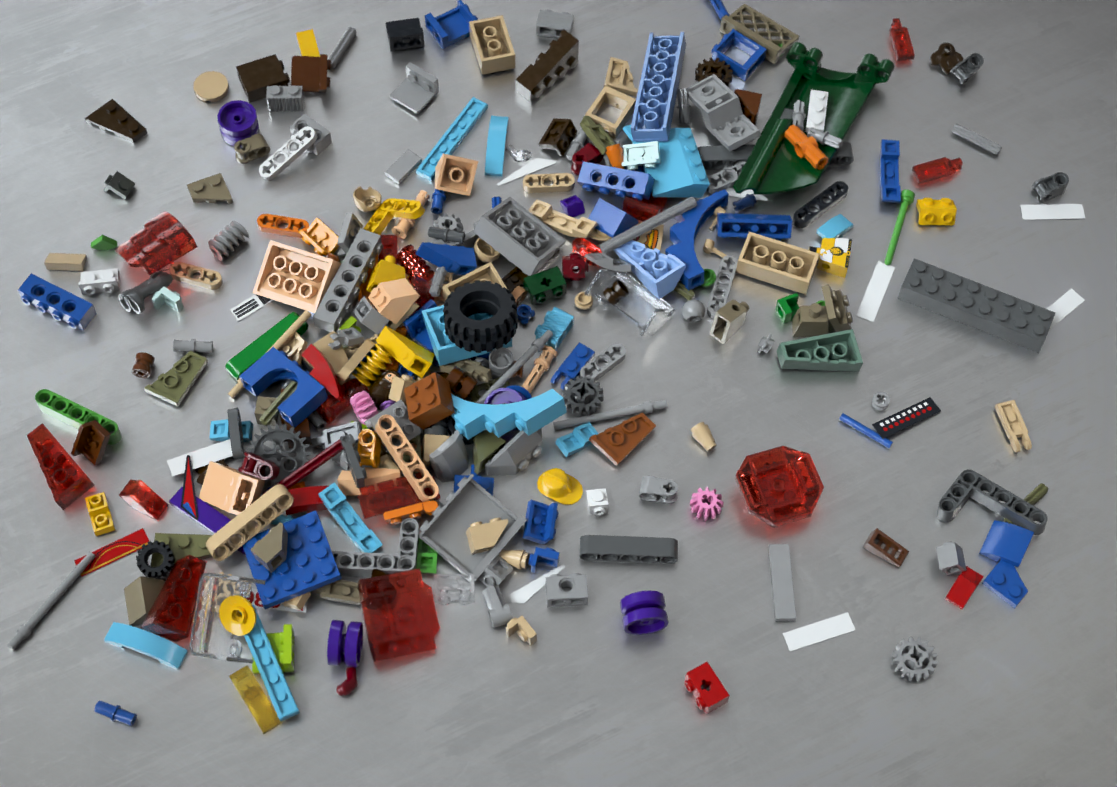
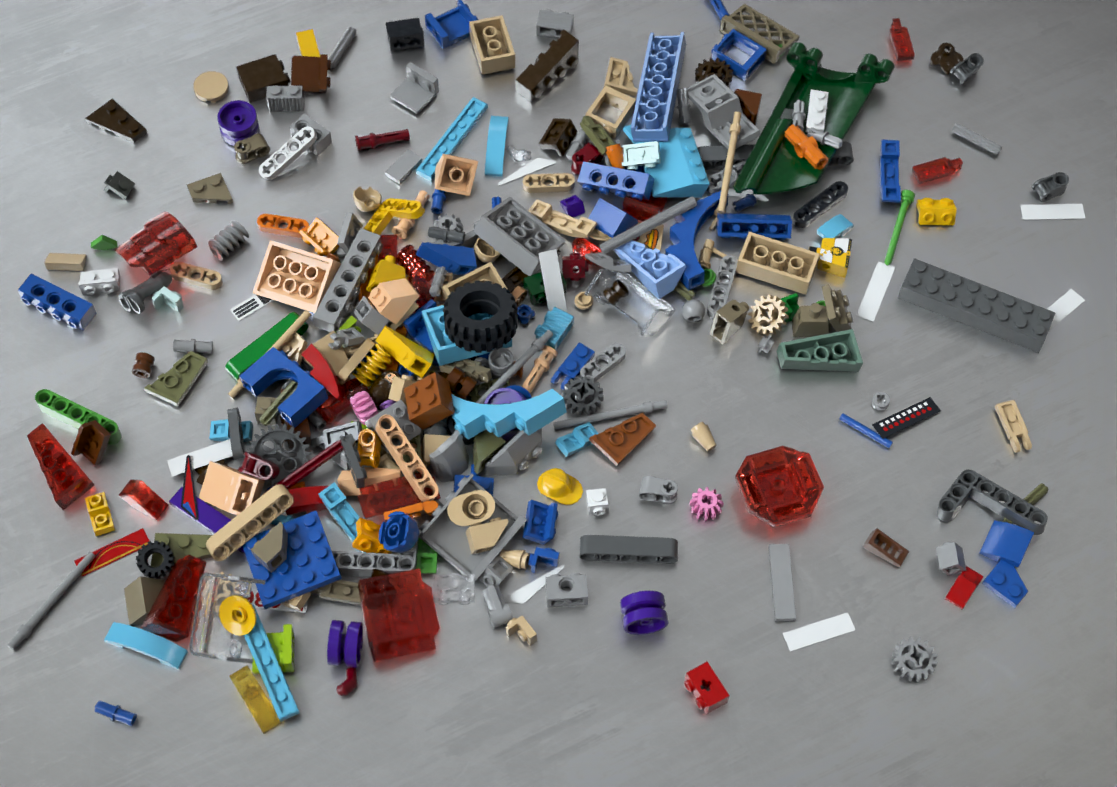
none -> light orange bracket [352,517,392,554]
none -> dark red pin [355,129,410,151]
none -> blue cylinder [379,511,419,553]
none -> tan piece [447,490,495,526]
none -> white sticker [538,249,567,312]
none -> tan pin [698,248,712,269]
none -> tan bar [718,112,742,214]
none -> tan gear [748,294,789,336]

